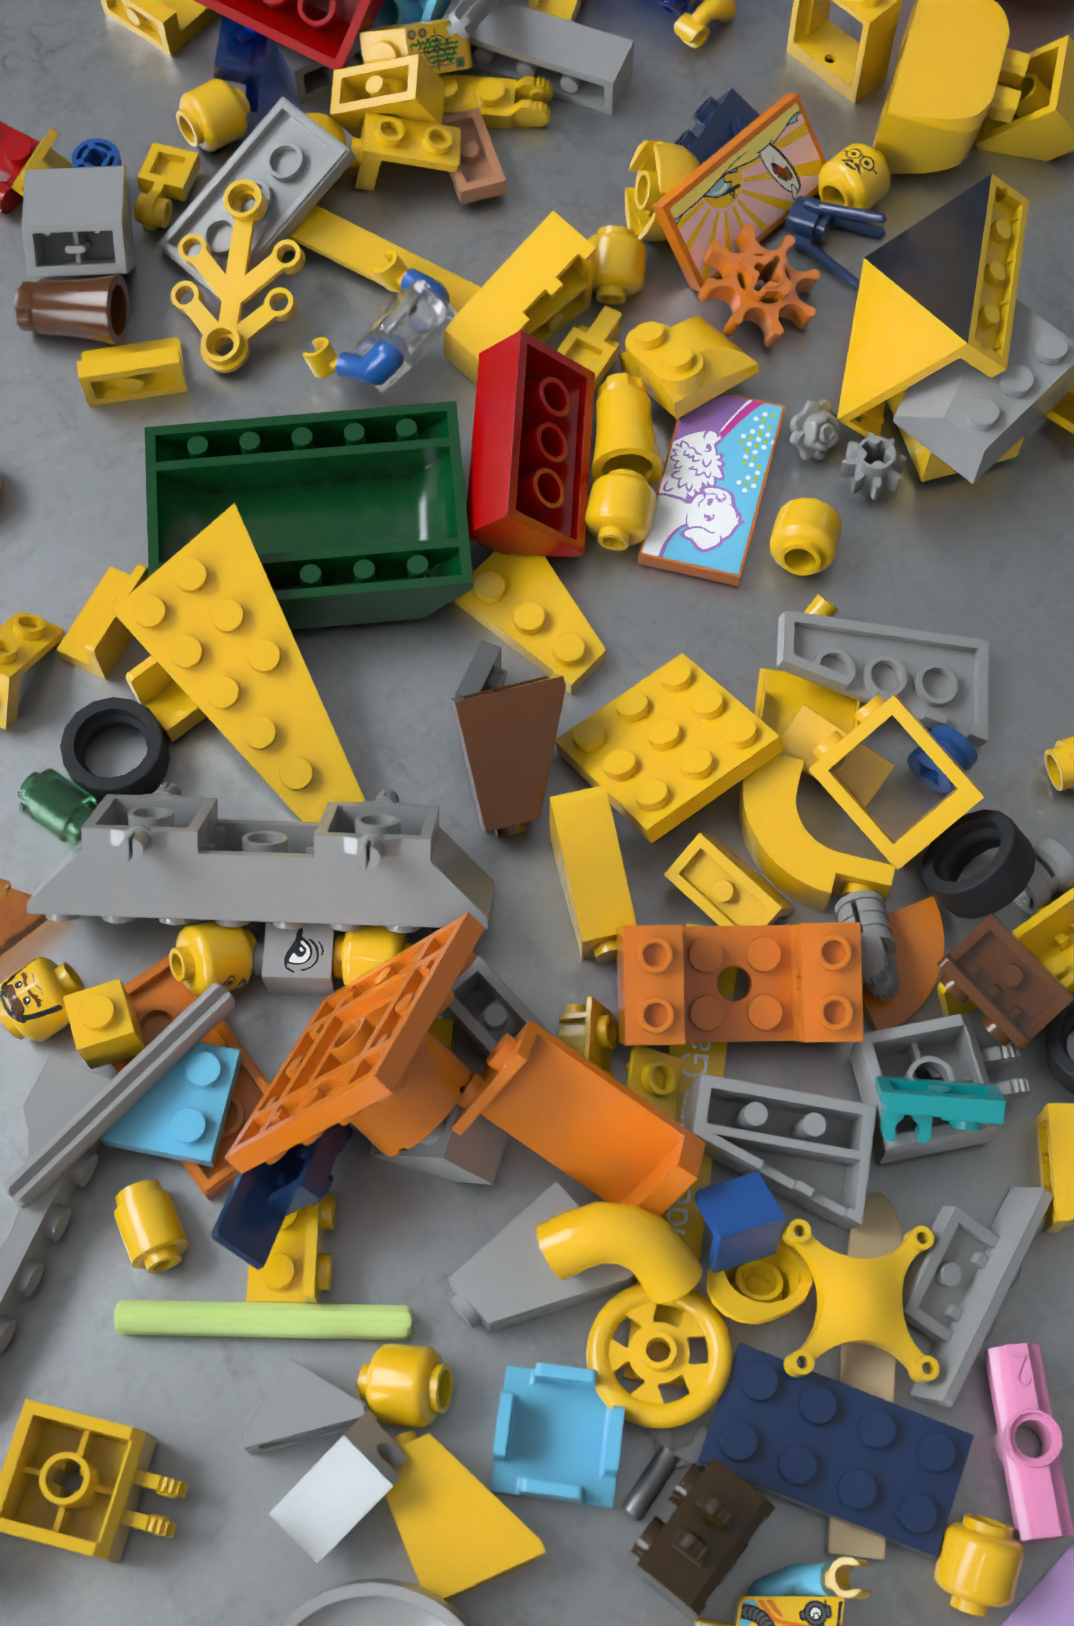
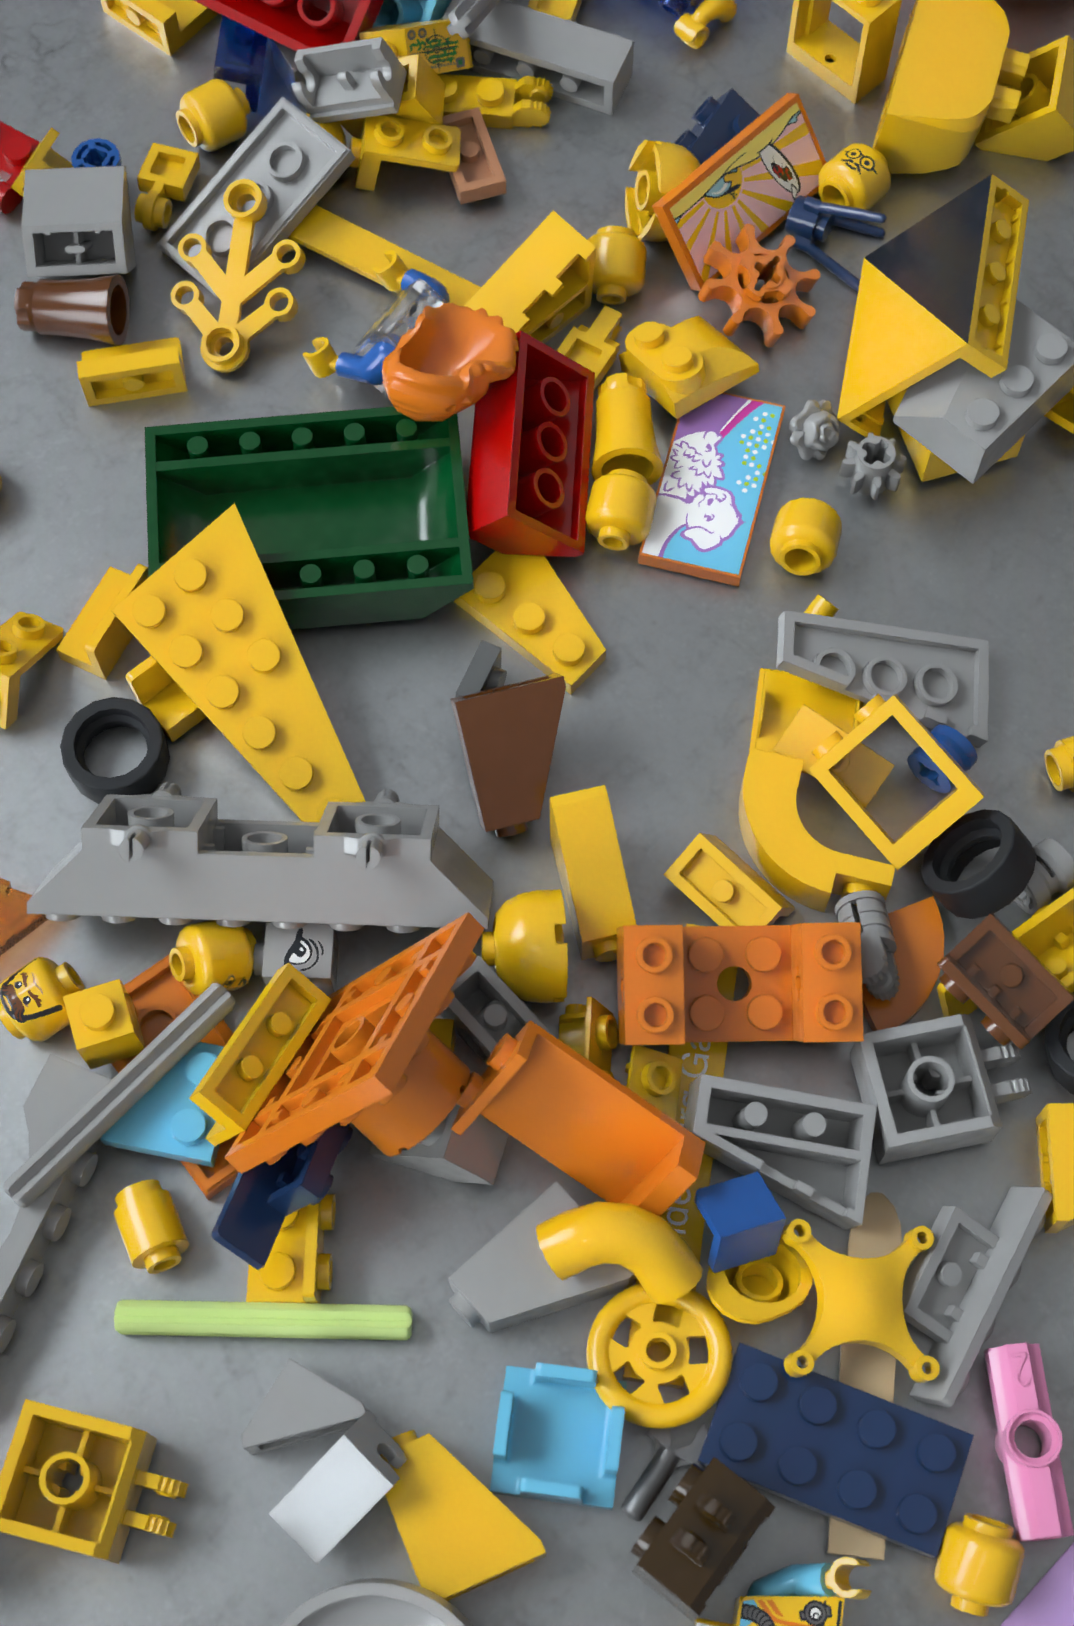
clear green brick [17,768,97,845] -> none
yellow head [333,925,415,985] -> none
yellow head [358,1344,453,1428] -> none
yellow plate [555,653,784,844] -> none
teal plate [875,1076,1006,1143] -> none
none -> yellow panel [189,963,332,1146]
none -> light grey hinge [292,37,407,123]
none -> orange piece [382,303,519,422]
none -> yellow cylinder [481,889,568,1003]

